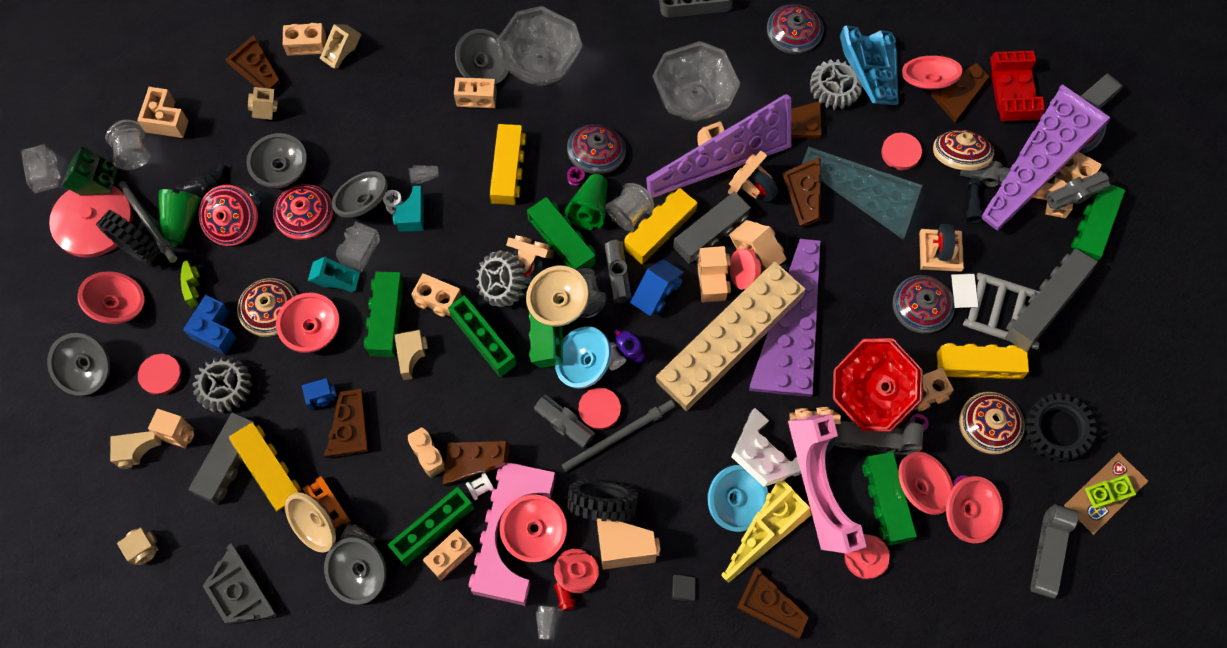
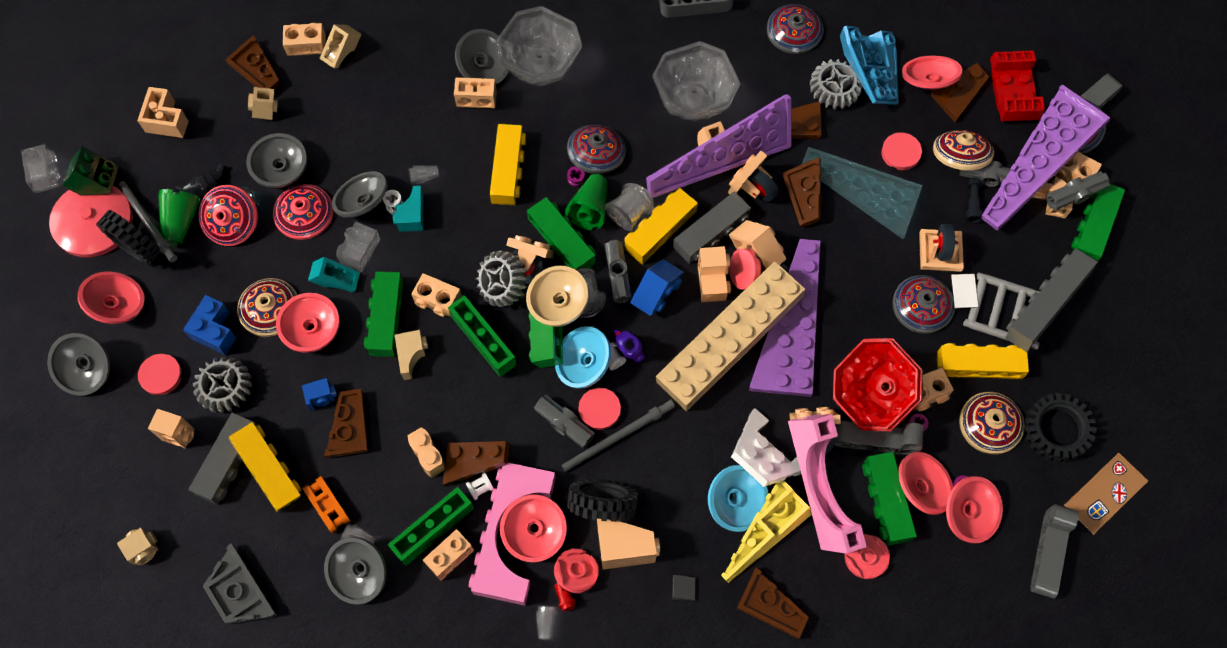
clear hat [105,120,151,170] -> none
tan arch [110,431,161,469] -> none
lime slope [181,260,200,309] -> none
tan dish [285,492,336,552] -> none
lime slope [1085,474,1136,509] -> none

